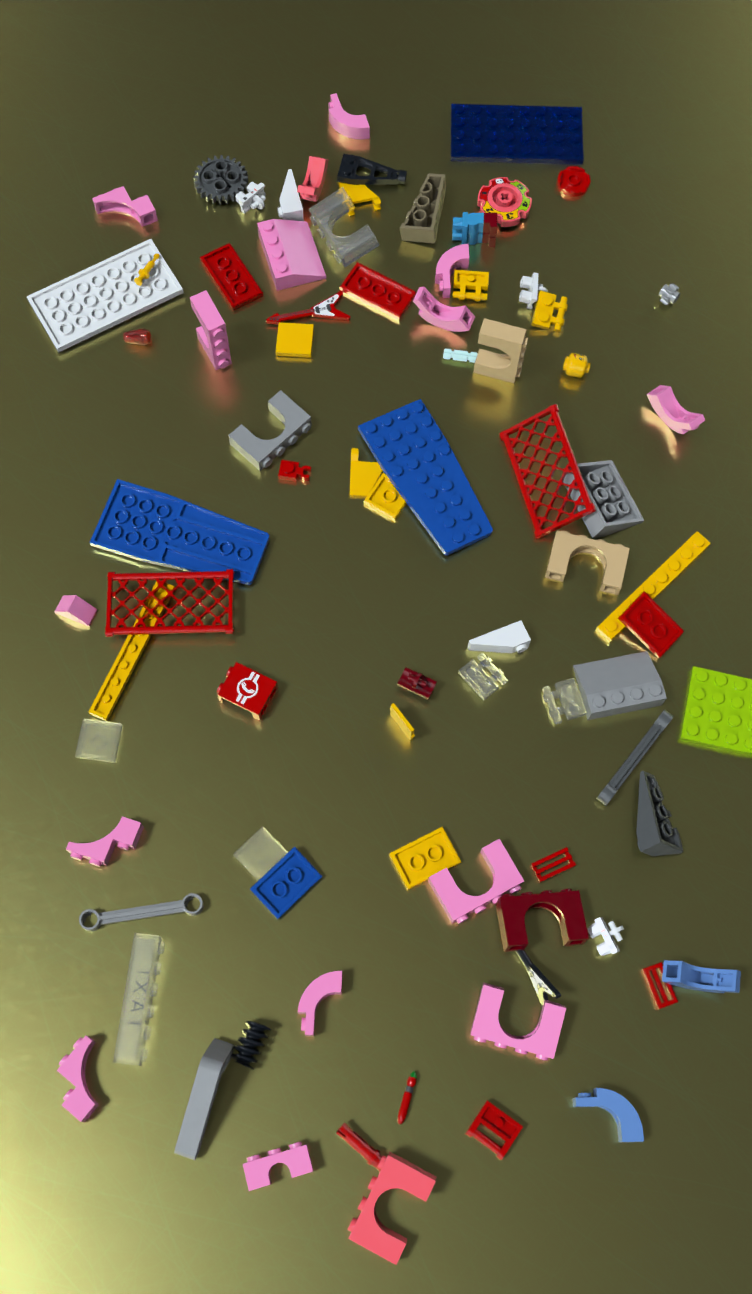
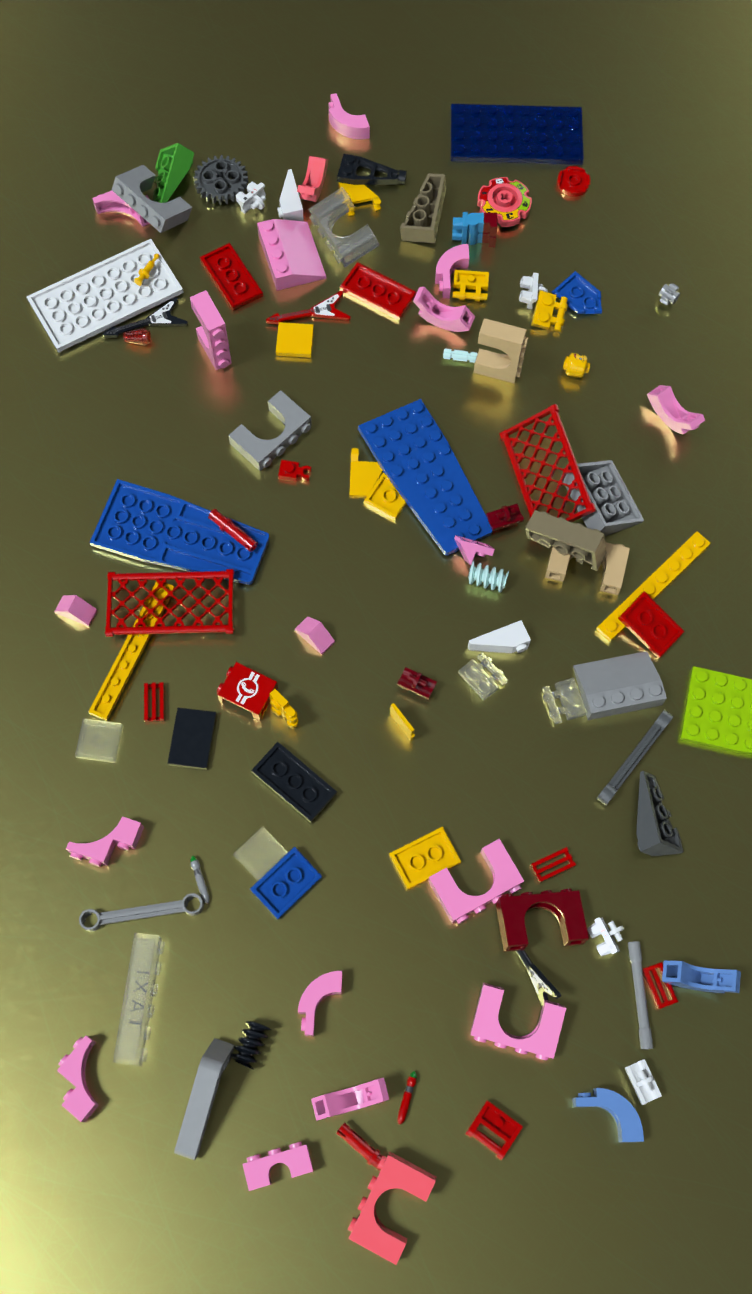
none -> black piece [103,297,188,338]
none -> light grey arch [112,165,192,233]
none -> red tile [144,682,165,722]
none -> bright green wedge [152,143,194,203]
none -> black tile [167,708,217,770]
none -> light grey piece [190,856,209,904]
none -> red pin [208,509,258,552]
none -> black plate [251,742,337,823]
none -> yellow plate [269,689,299,728]
none -> bright pink slope [294,617,335,655]
none -> bright pink arch [311,1078,390,1121]
none -> bright pink slope [454,535,495,565]
none -> light aqua piece [468,561,509,593]
none -> dark red hips [486,503,524,531]
none -> dark tan wedge [525,510,607,571]
none -> blue tile [552,271,602,314]
none -> white hips [625,1059,662,1105]
none -> light grey piece [628,941,654,1050]

